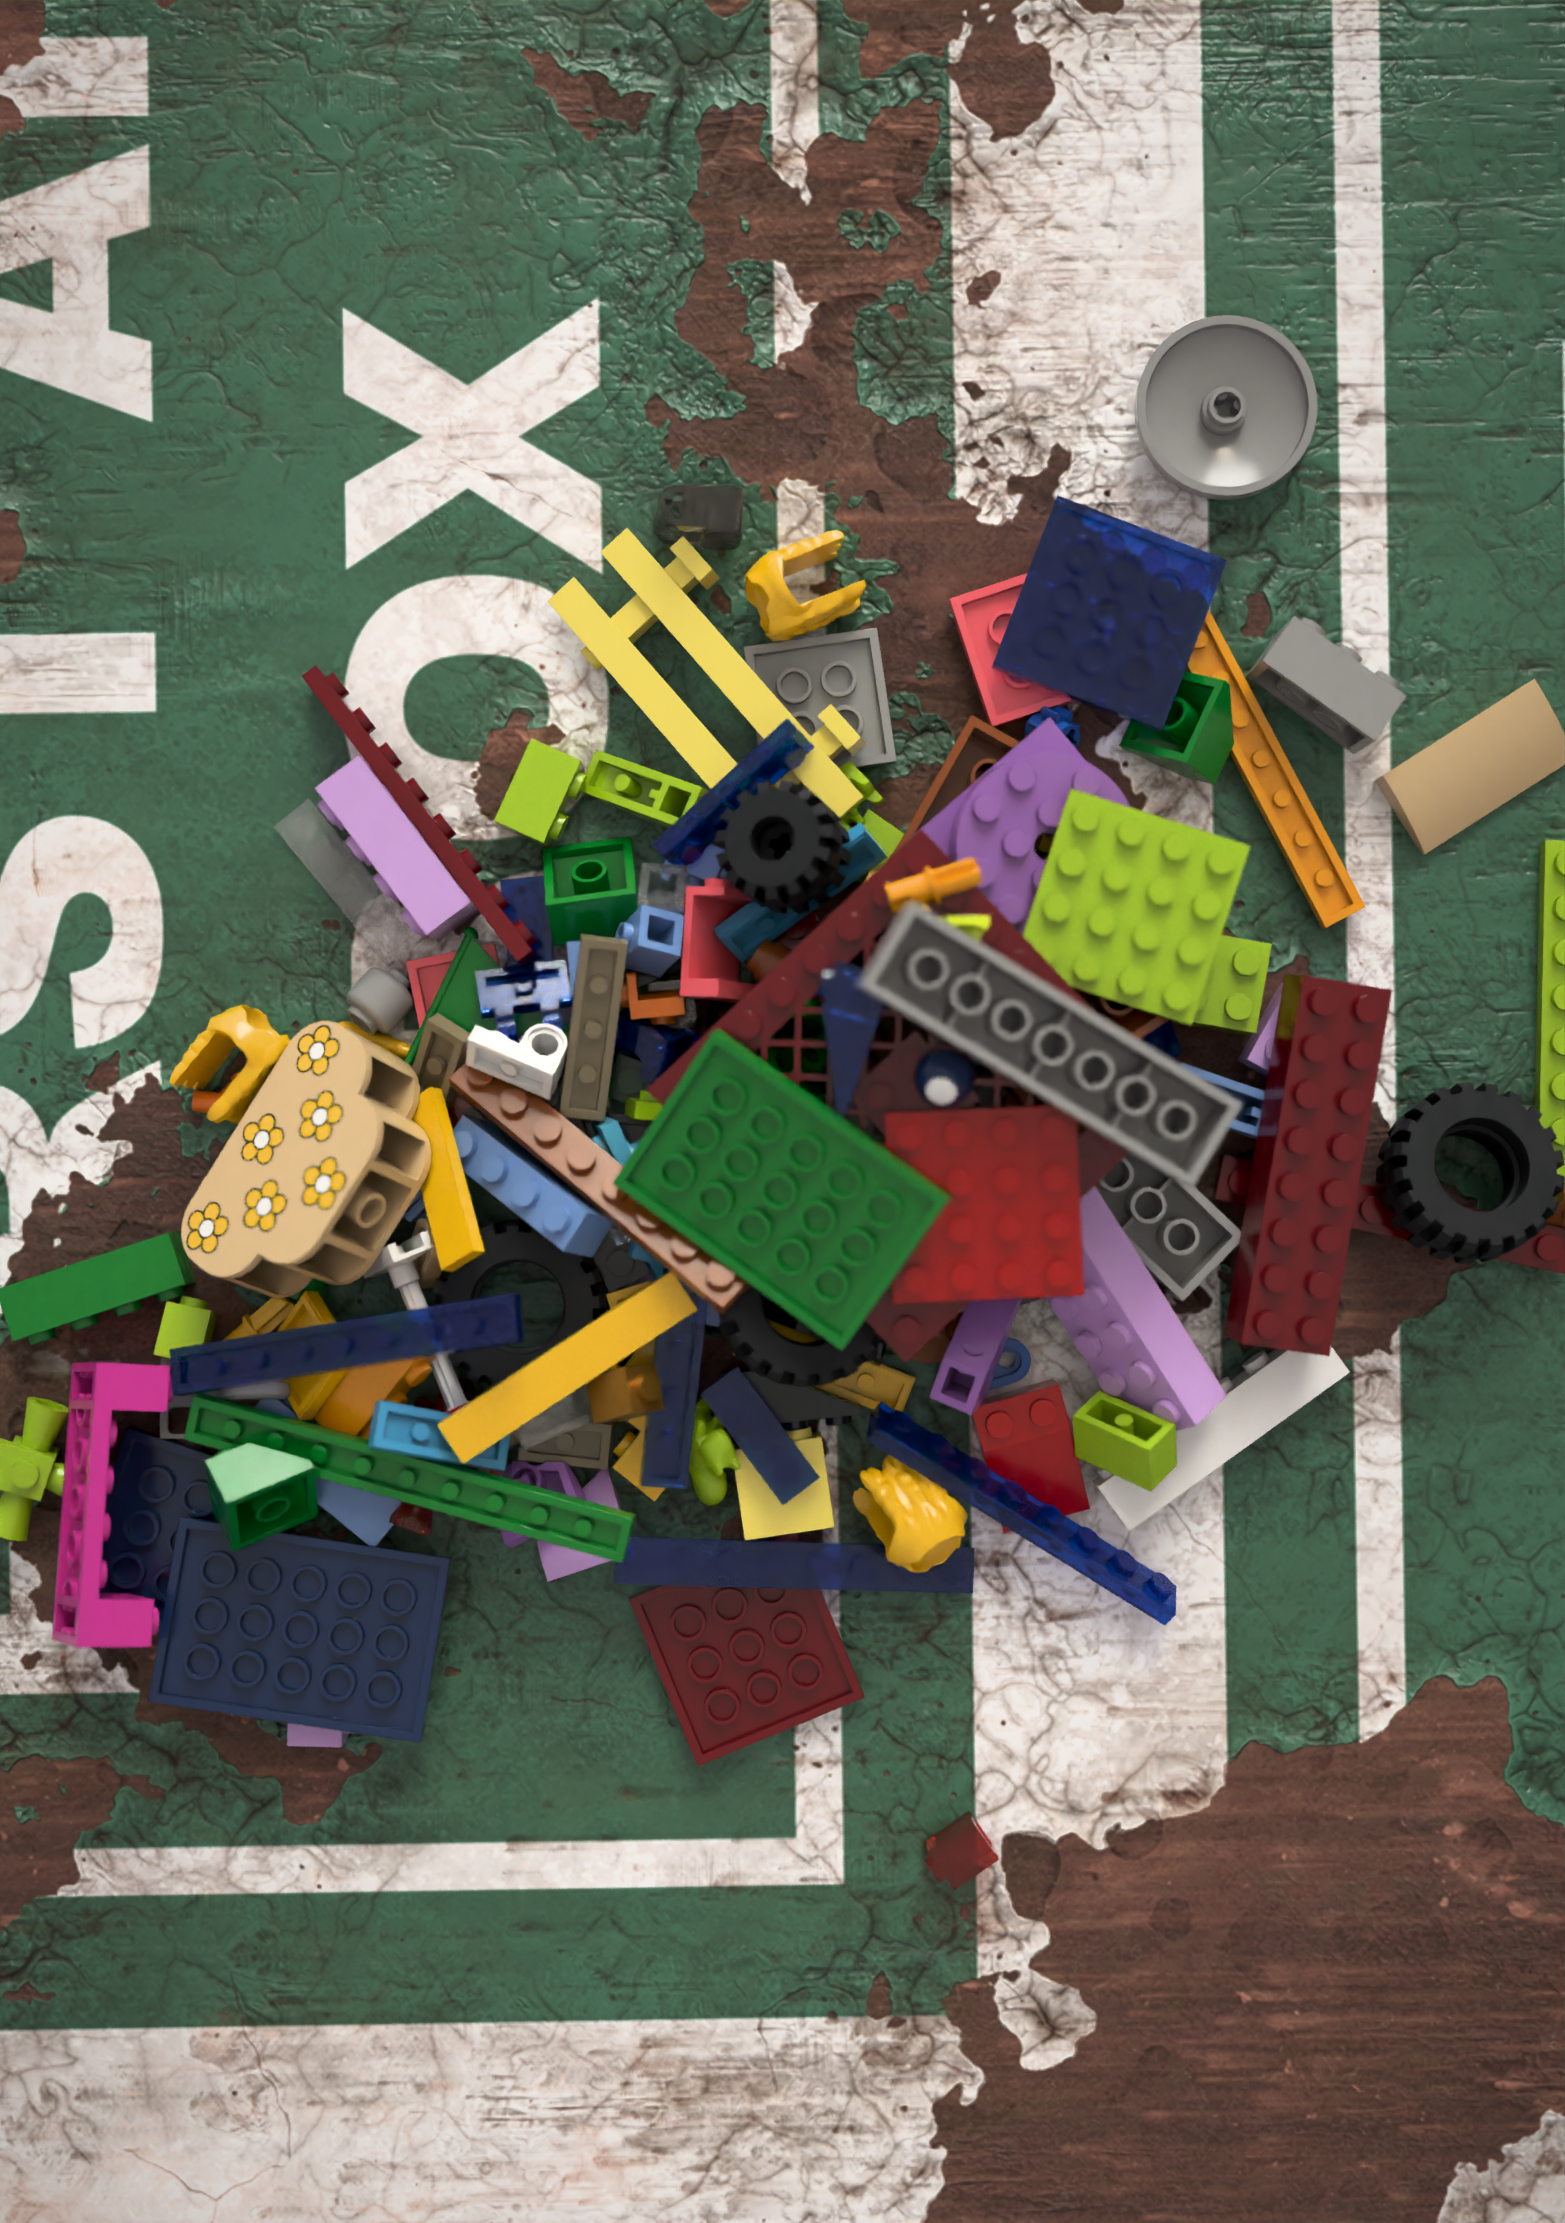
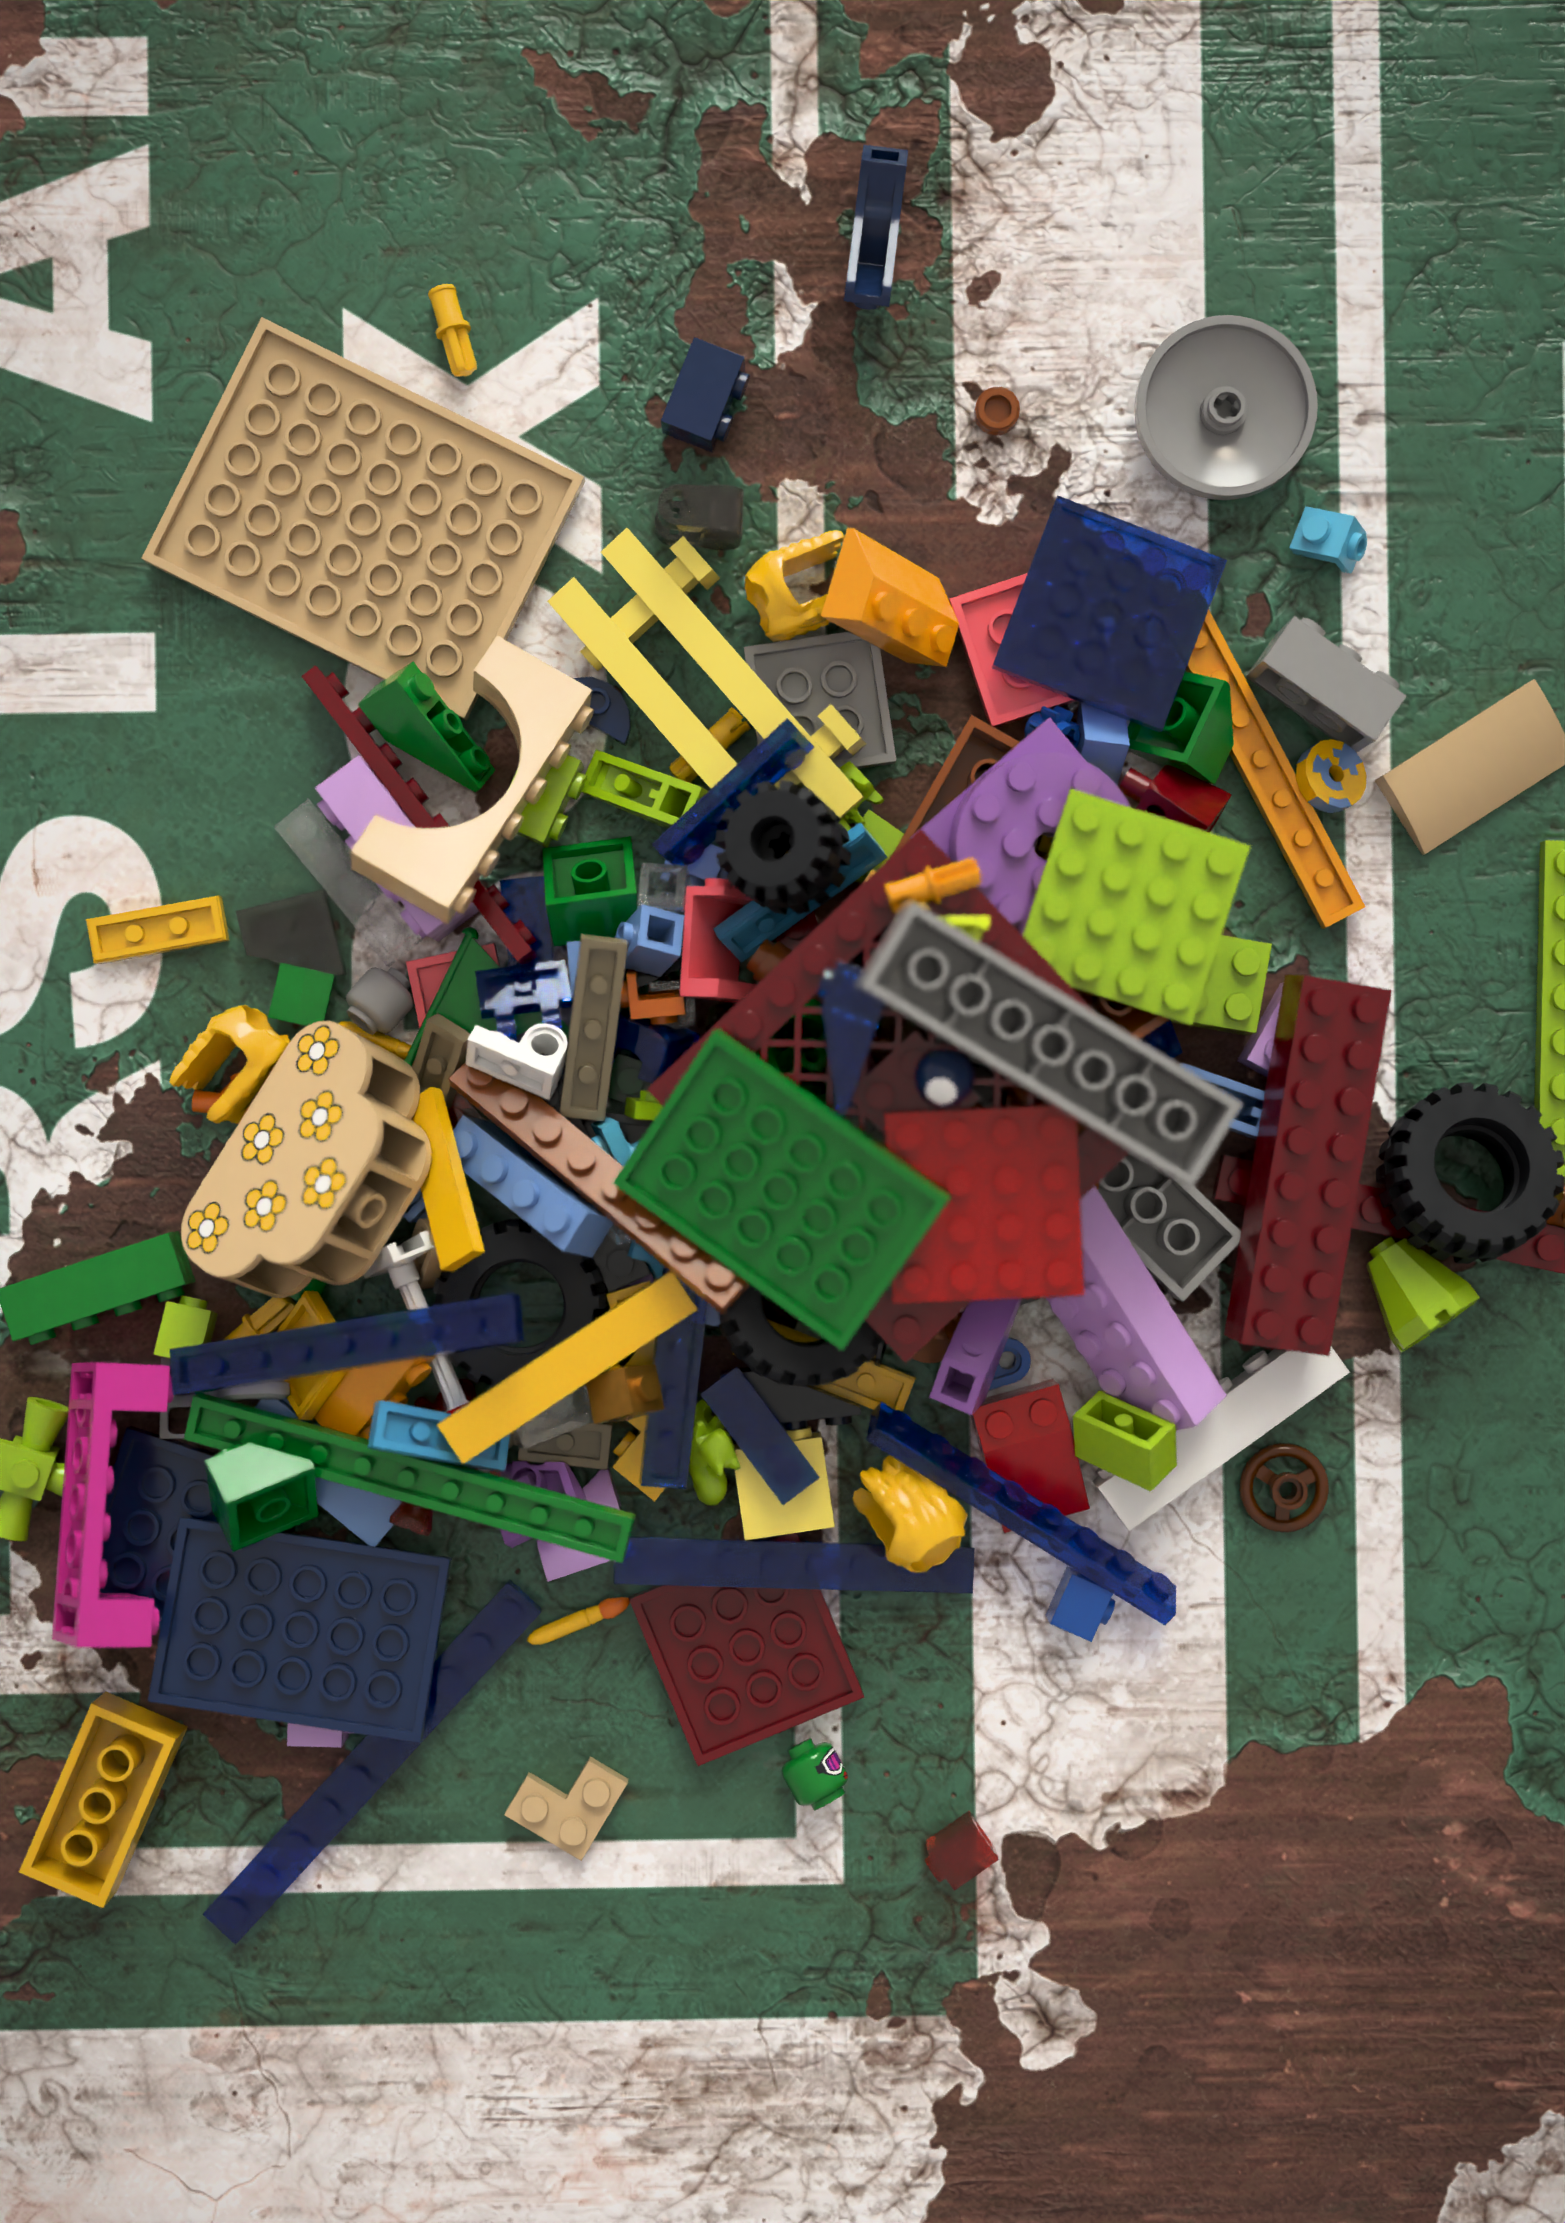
none -> yellow brick [19,1691,188,1908]
none -> yellow tile [86,895,230,964]
none -> tan plate [141,317,585,721]
none -> clear blue plate [203,1579,542,1945]
none -> clear smoke wing [236,889,347,976]
none -> green piece [268,963,335,1026]
none -> arch [350,635,594,924]
none -> green slope [358,661,495,792]
none -> yellow axle [428,284,477,377]
none -> tan plate [504,1756,628,1861]
none -> yellow piece [527,1597,630,1645]
none -> dark blue plate [573,677,631,746]
none -> dark blue brick [661,337,750,453]
none -> yellow axle [669,707,751,783]
none -> green head [781,1738,848,1810]
none -> light orange slope [821,528,959,667]
none -> dark blue arch [844,145,908,310]
none -> dark orange tile [974,387,1020,436]
none -> blue brick [1045,1565,1116,1642]
none -> medium blue slope [1076,701,1130,785]
none -> dark red torso [1119,765,1232,833]
none -> reddish brown piece [1240,1443,1329,1532]
none -> medium azure bracket [1289,506,1367,574]
none -> yellow piece [1296,739,1367,813]
none -> lime cone [1366,1237,1480,1353]

